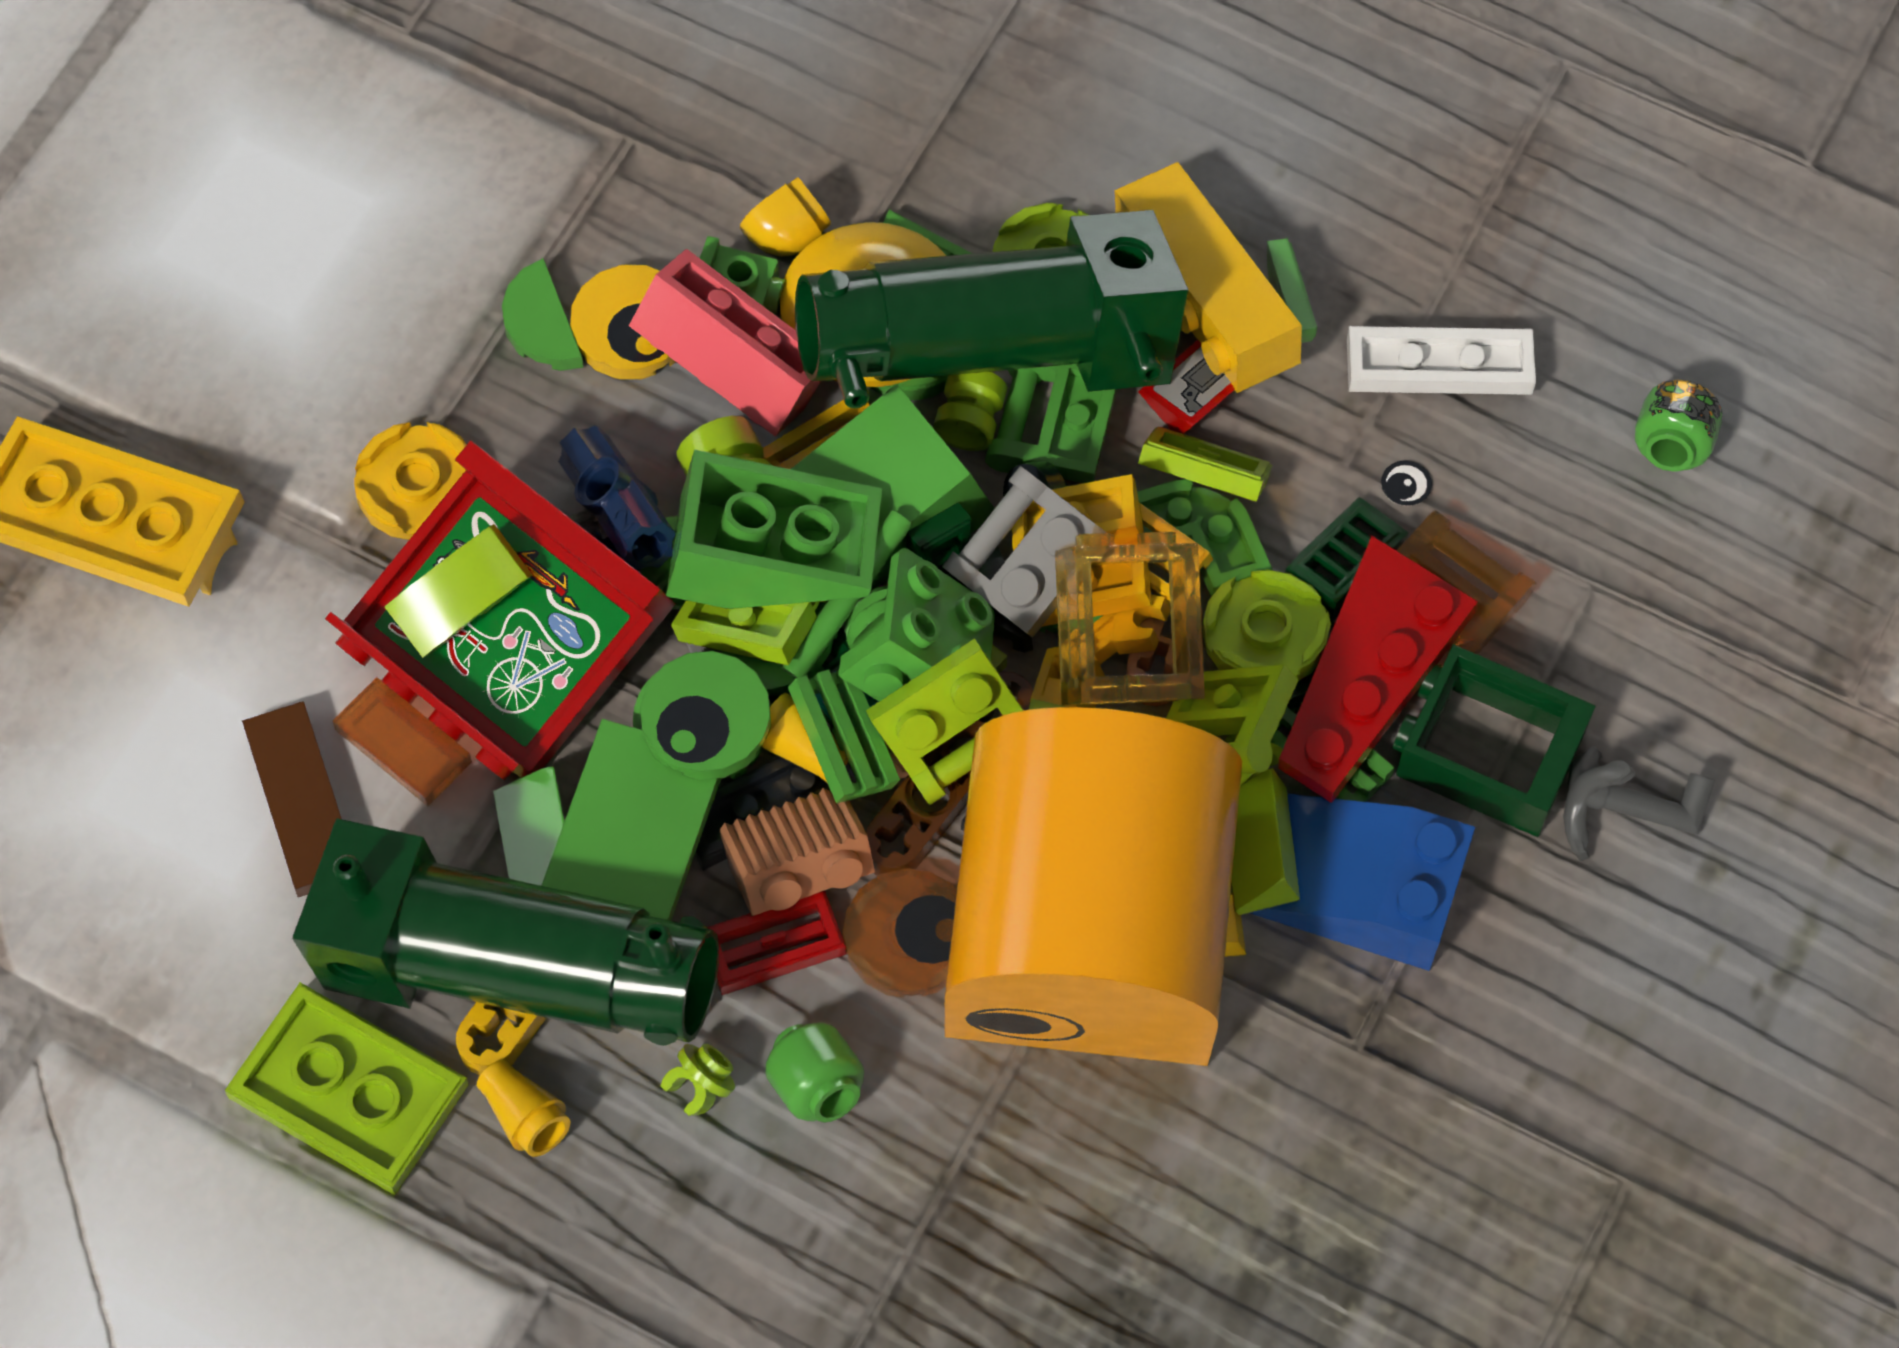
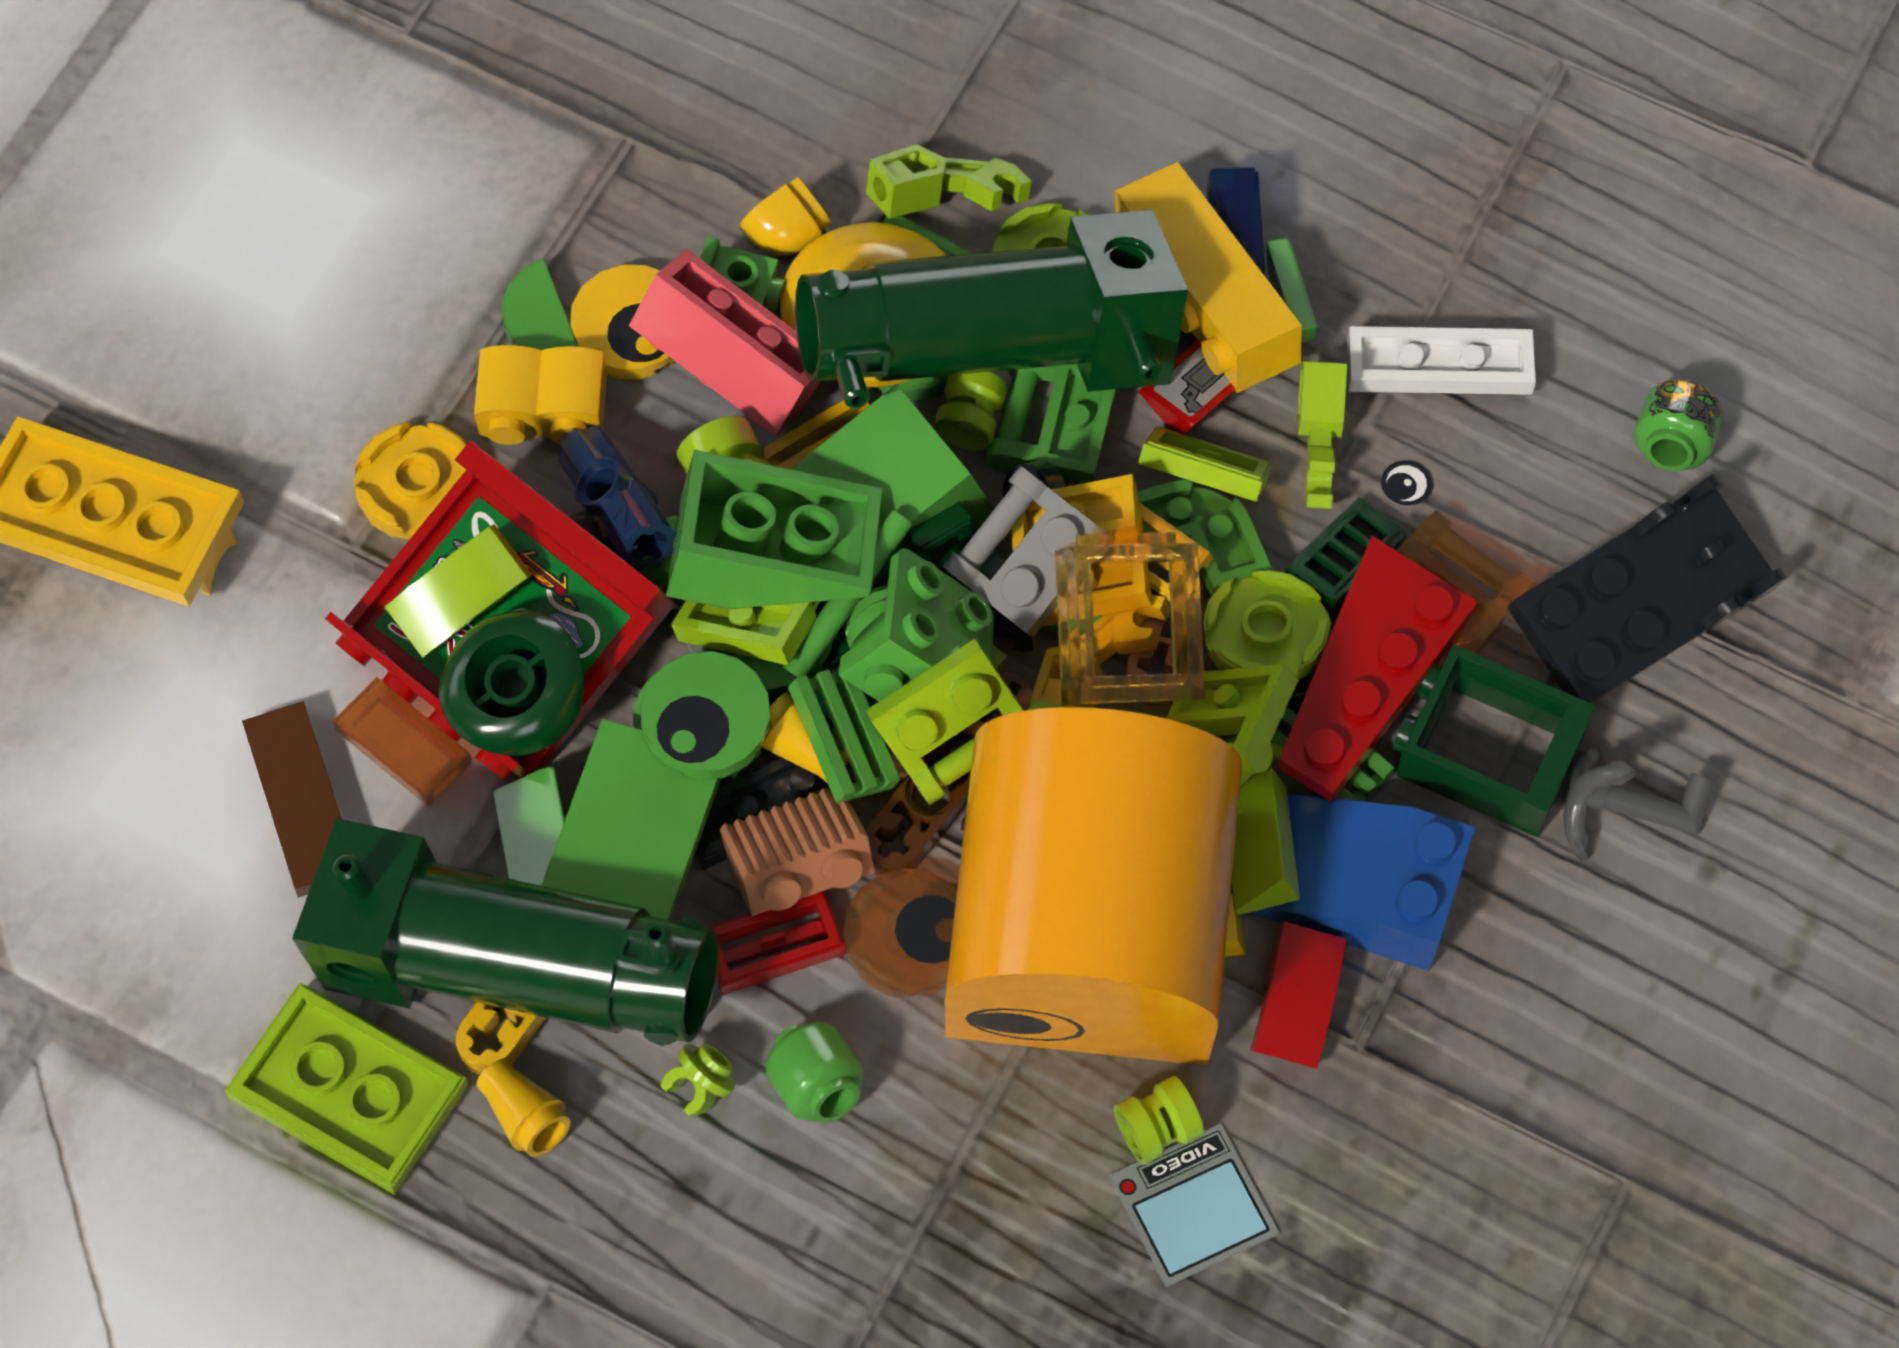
none -> dark green hat [438,610,584,756]
none -> yellow brick [474,345,607,445]
none -> lime piece [866,144,1032,219]
none -> sticker [1108,1123,1280,1287]
none -> lime wheel [1113,1076,1204,1165]
none -> clear blue slope [1206,167,1266,276]
none -> red slope [1250,921,1347,1069]
none -> lime piece [1297,360,1348,509]
none -> black hinge [1506,473,1787,704]

